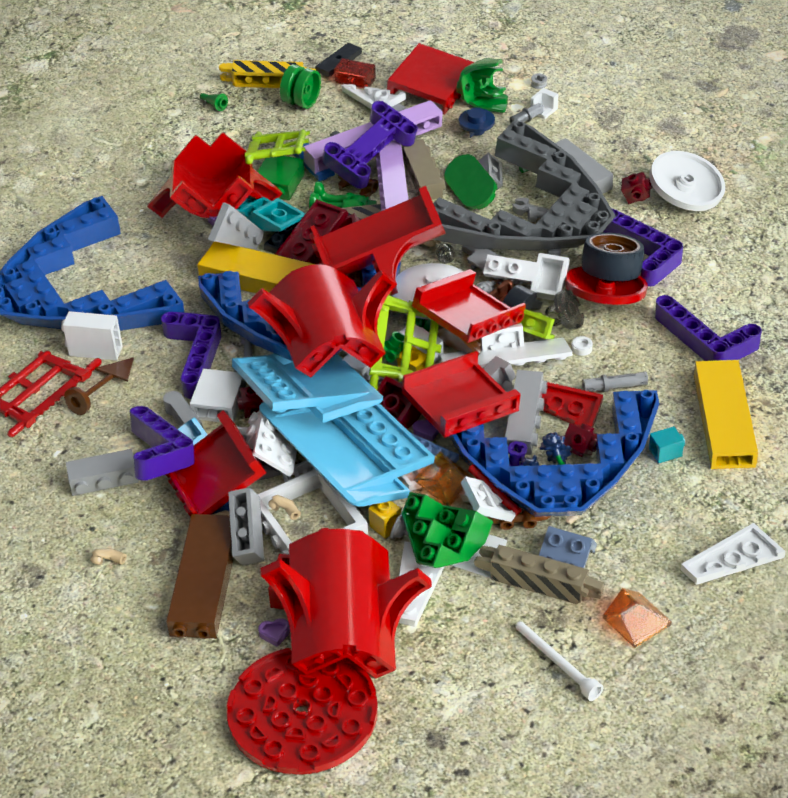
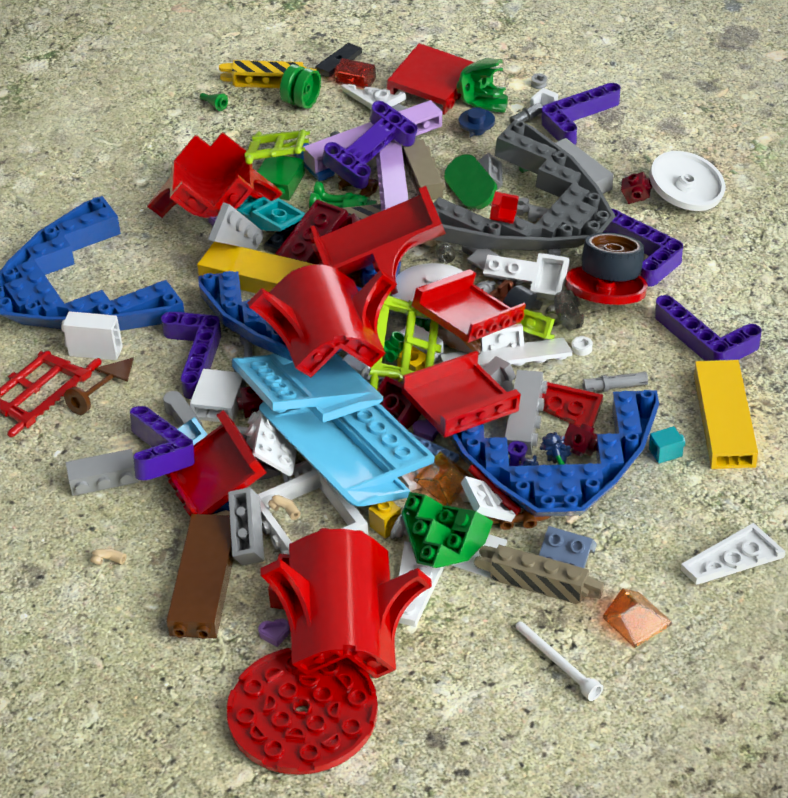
none -> red panel [490,191,519,224]
none -> dark purple beam [541,83,621,145]

